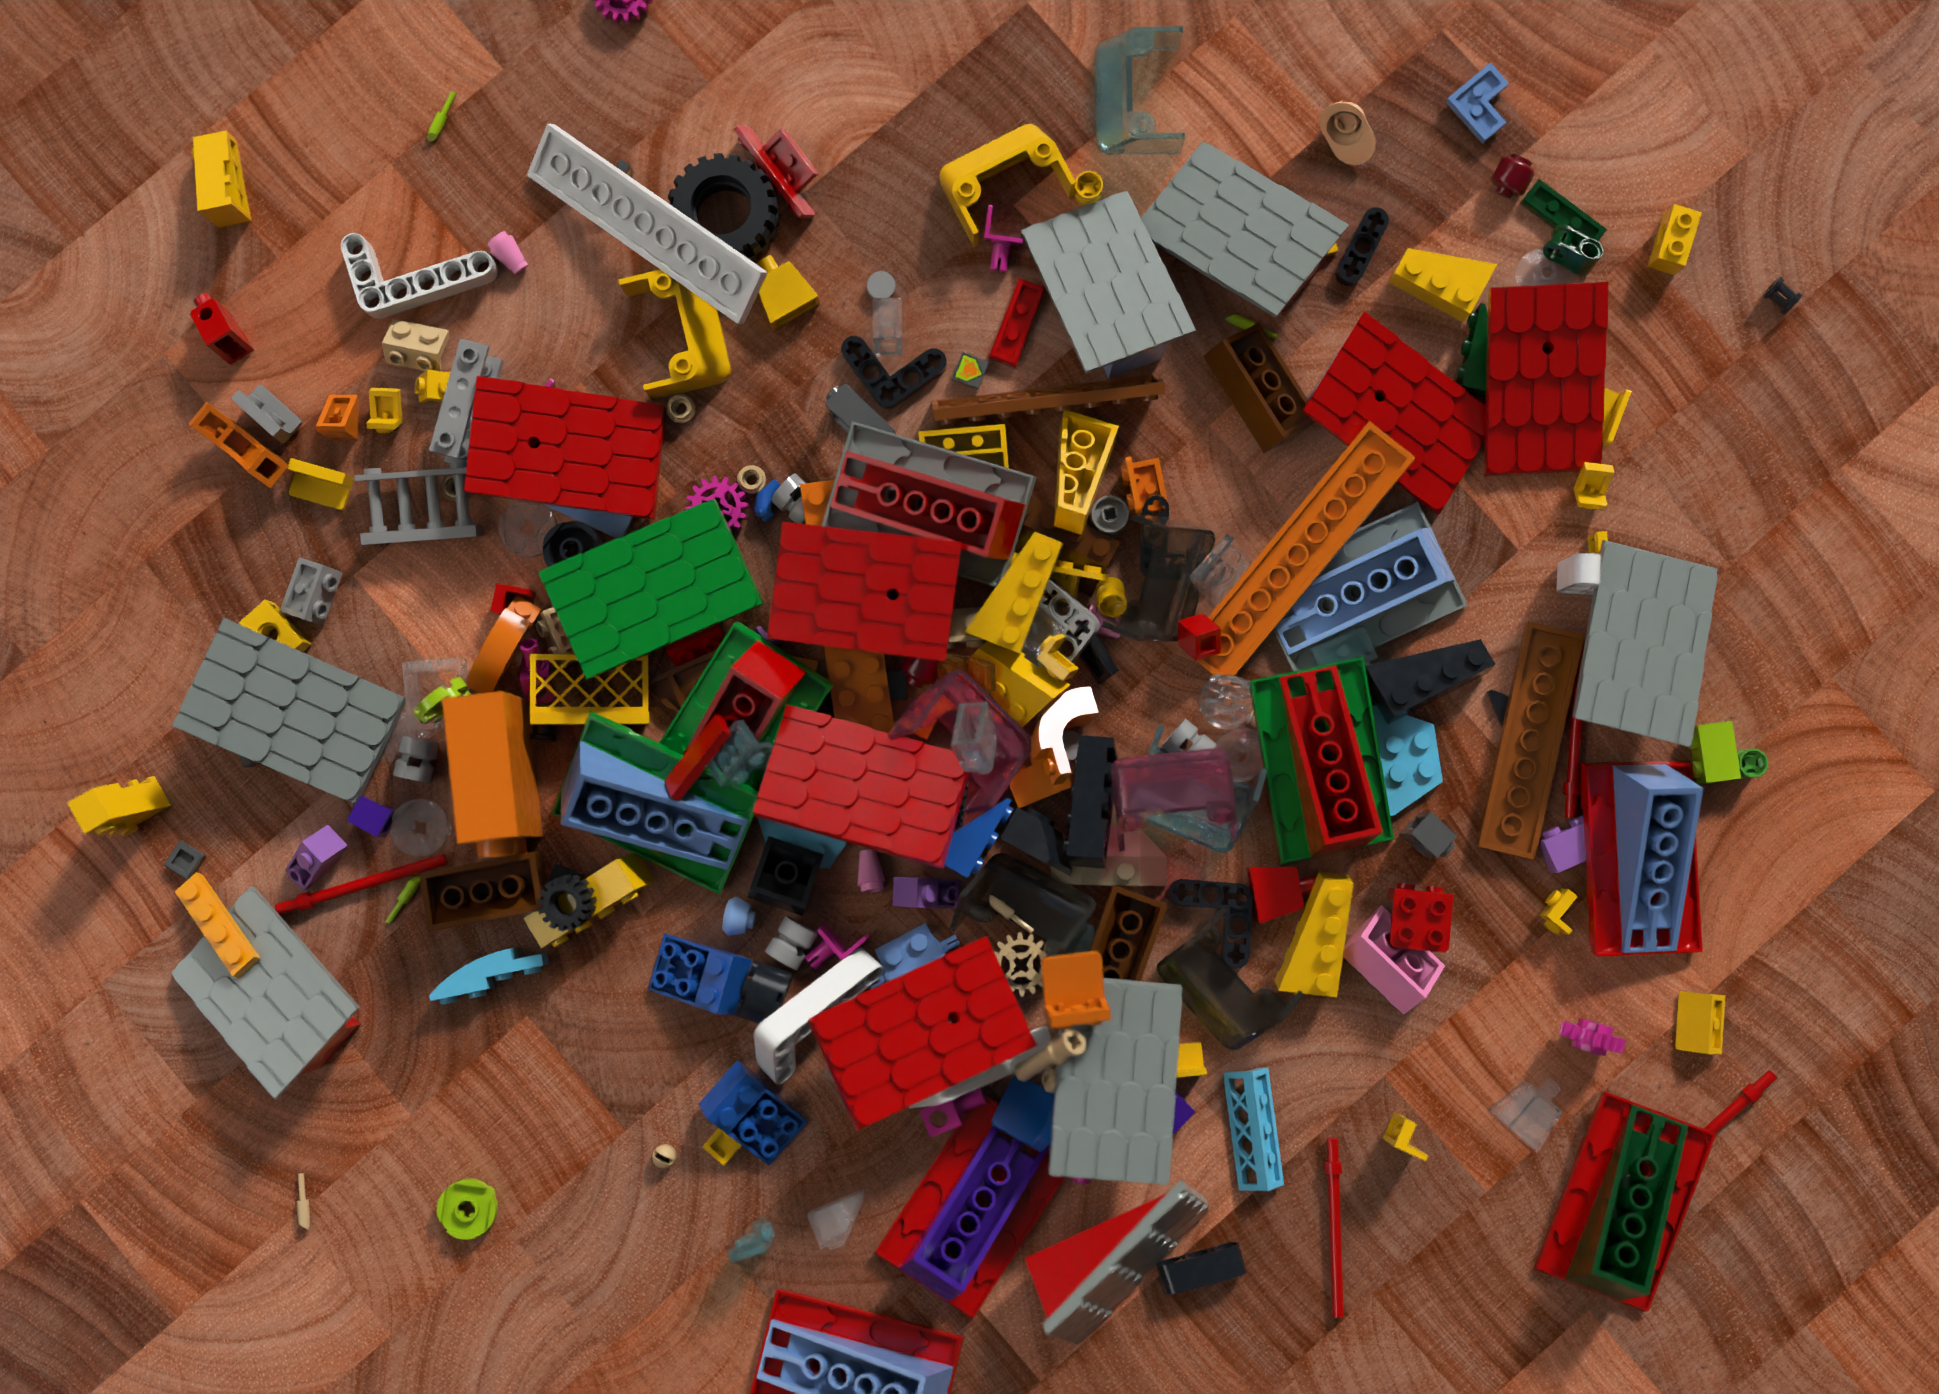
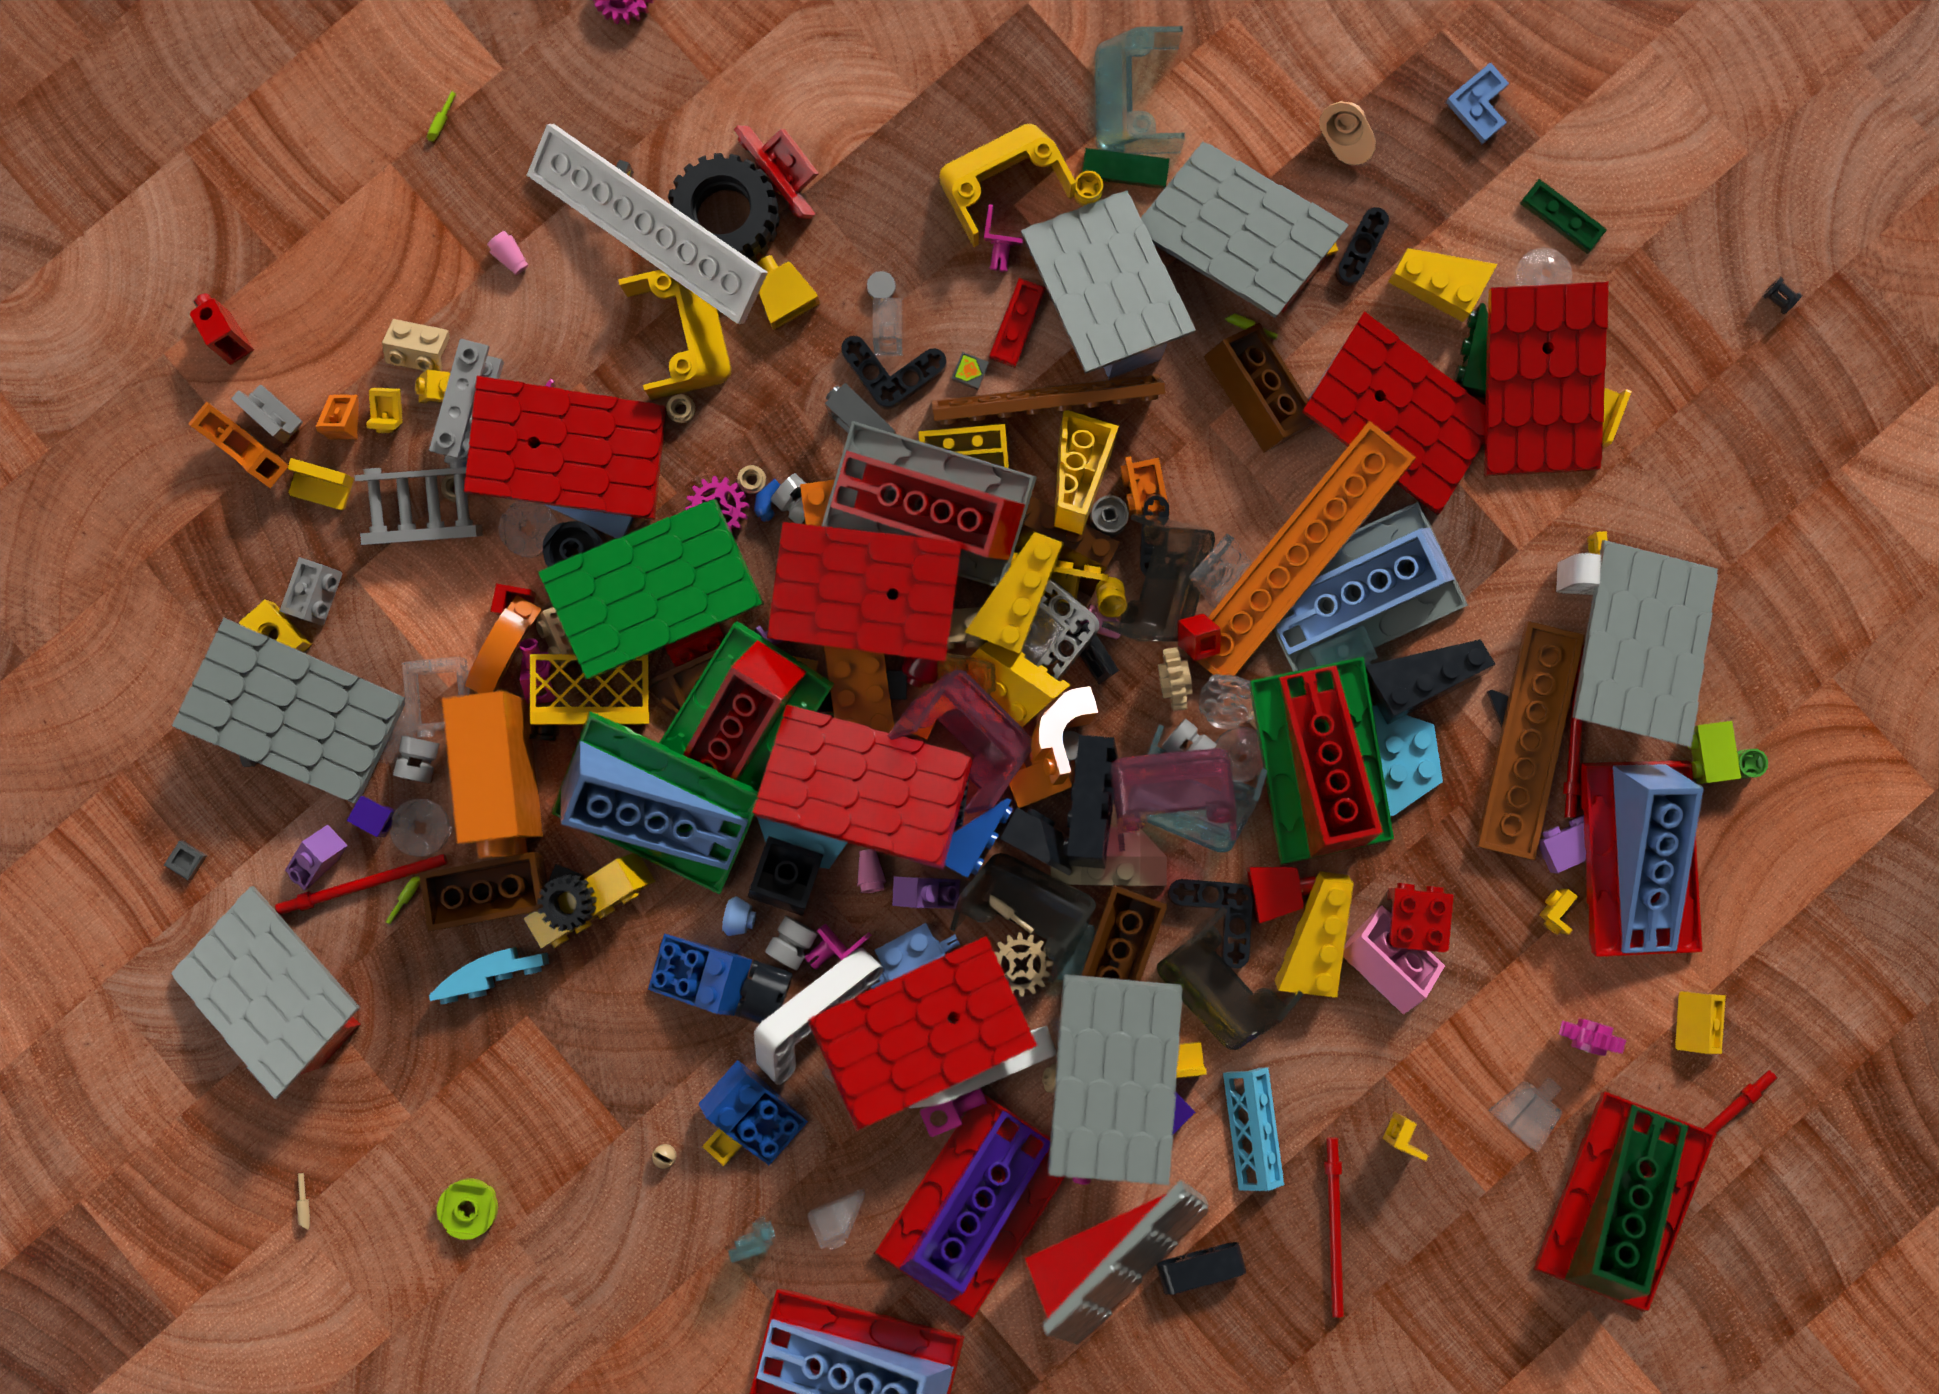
yellow wedge [67,776,171,837] -> none
light orange plate [175,872,261,978] -> none
yellow wedge [192,130,251,228] -> none
white beam [341,233,499,319] -> none
lime plate [413,677,471,724] -> none
red tile [664,714,731,801] -> none
clear light blue bracket [707,720,773,786] -> none
clear torso [951,702,997,774] -> none
blue bracket [991,1075,1054,1152] -> none
tan pin [1015,1028,1086,1081] -> none
yellow bracket [1036,634,1079,681] -> none
orange bracket [1041,951,1111,1030] -> none
dark grey brick [1400,812,1458,858] -> none
dark red head [1491,153,1535,199] -> none
dark green piece [1542,224,1604,276] -> none
yellow bracket [1574,462,1614,510] -> none
yellow brick [1647,204,1702,275] -> none
none -> dark green tile [1082,148,1170,189]
none -> tan gear [1158,647,1192,711]

